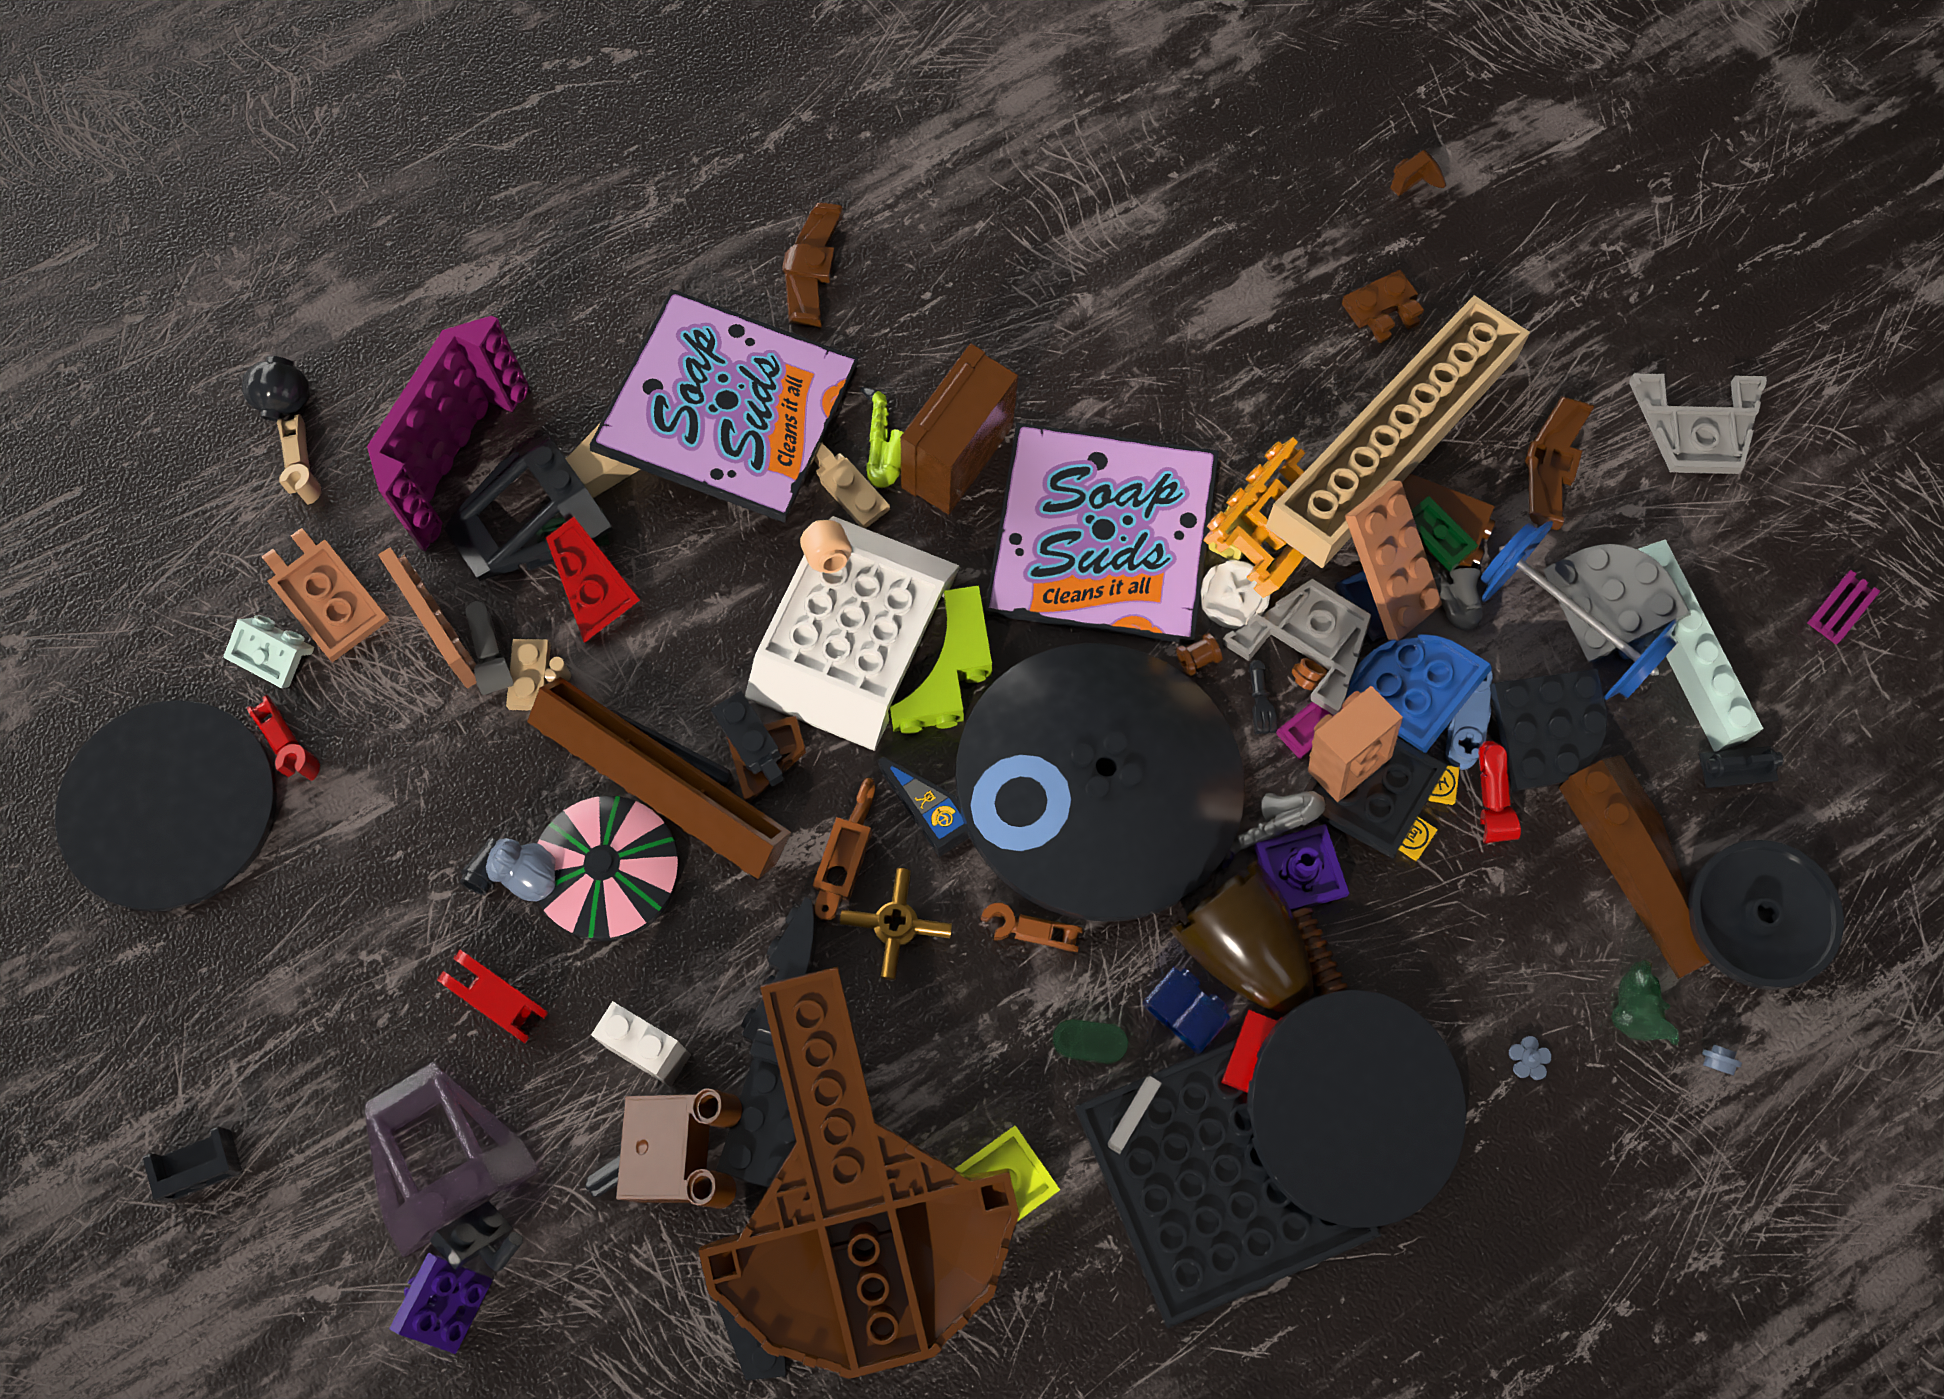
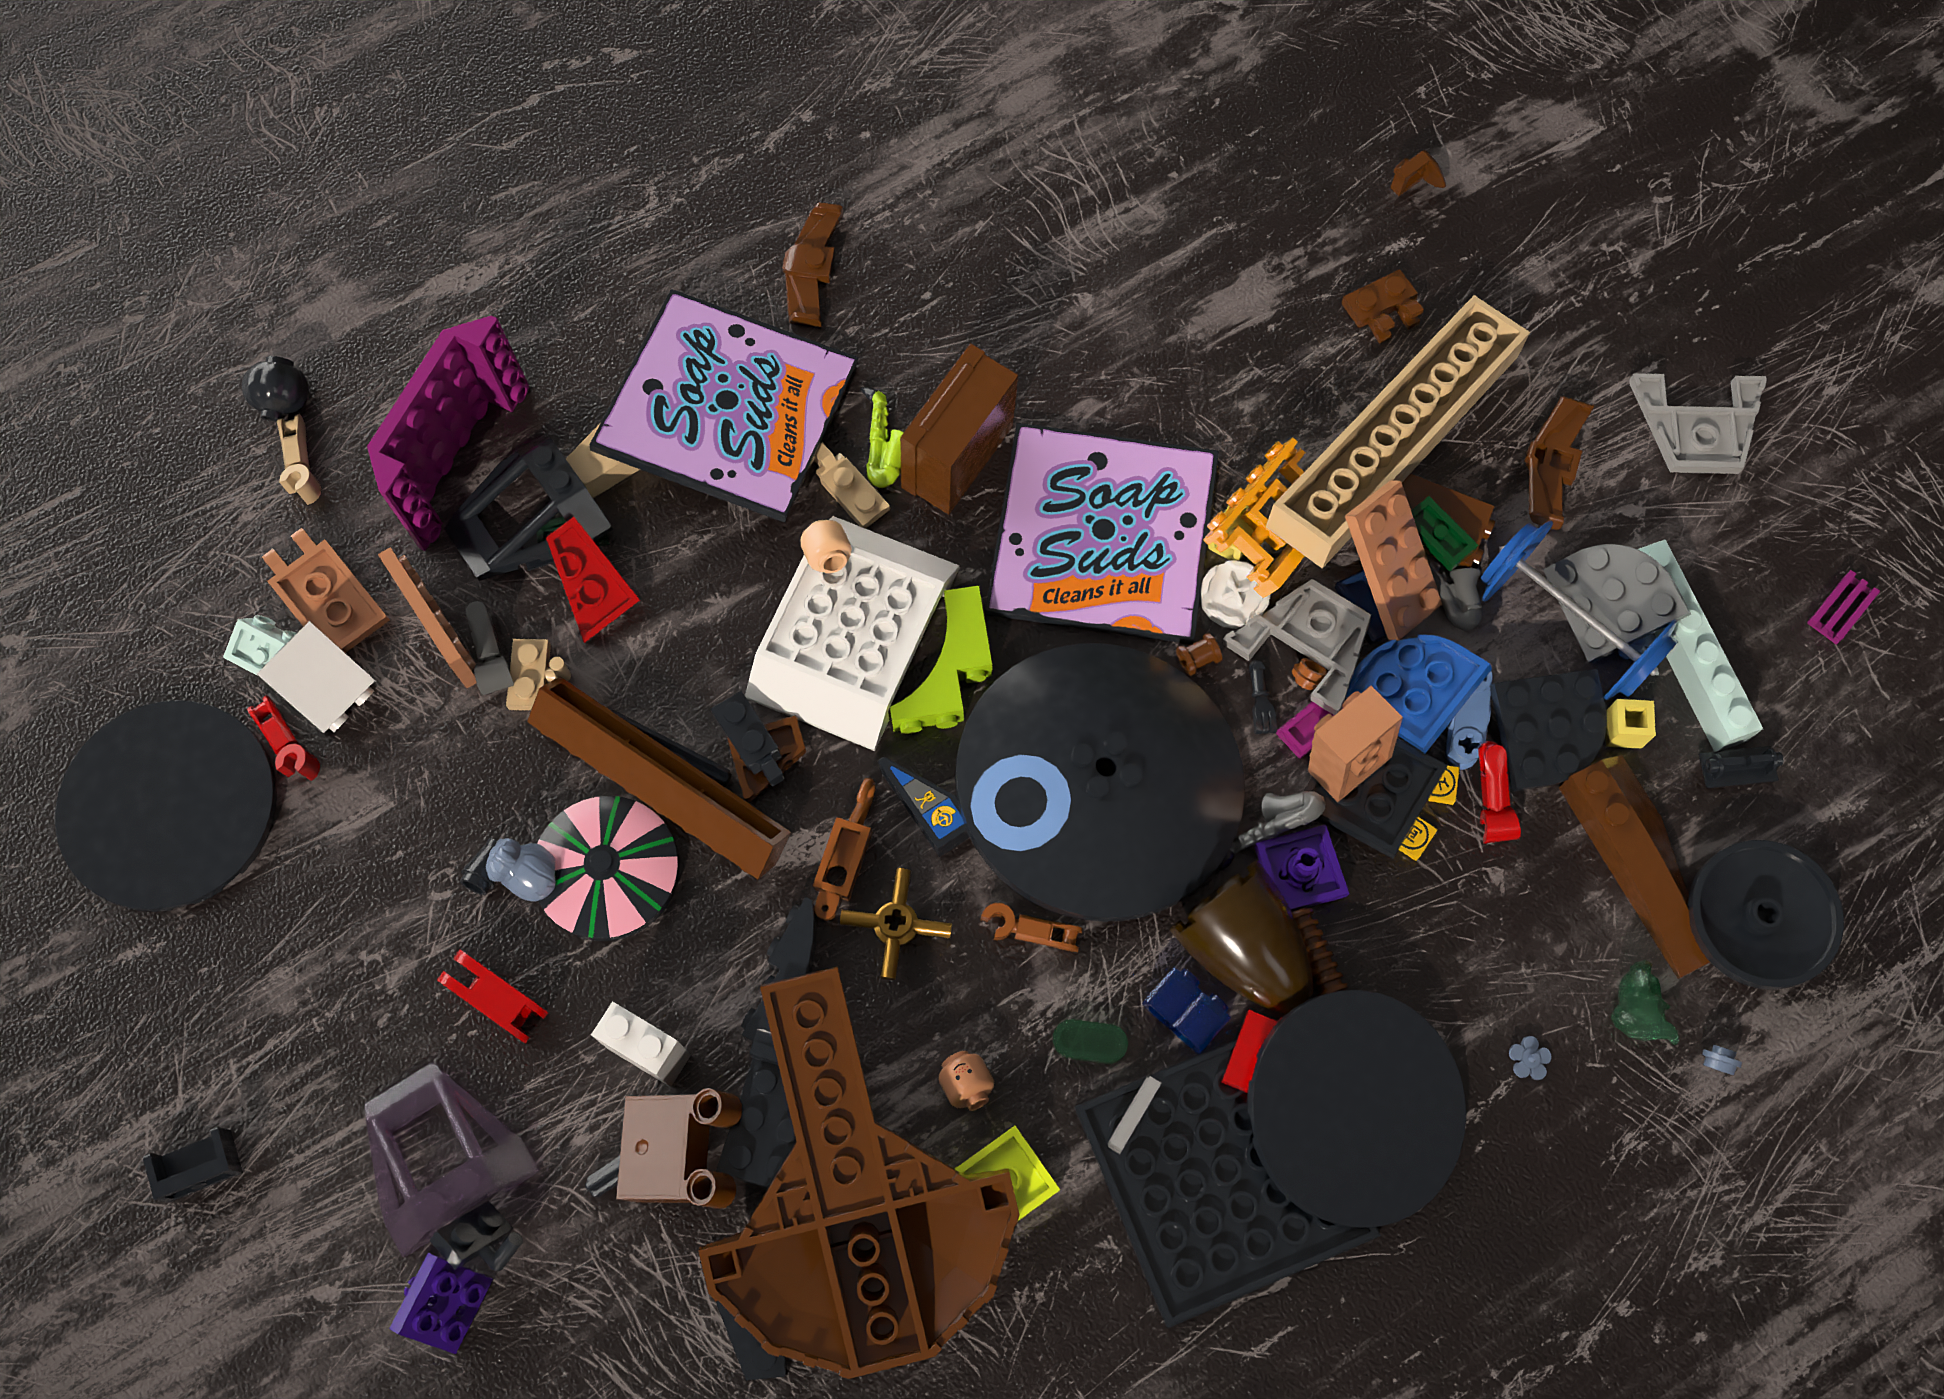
none -> white brick [257,621,375,733]
none -> nougat head [938,1051,994,1111]
none -> light yellow brick [1605,699,1656,748]

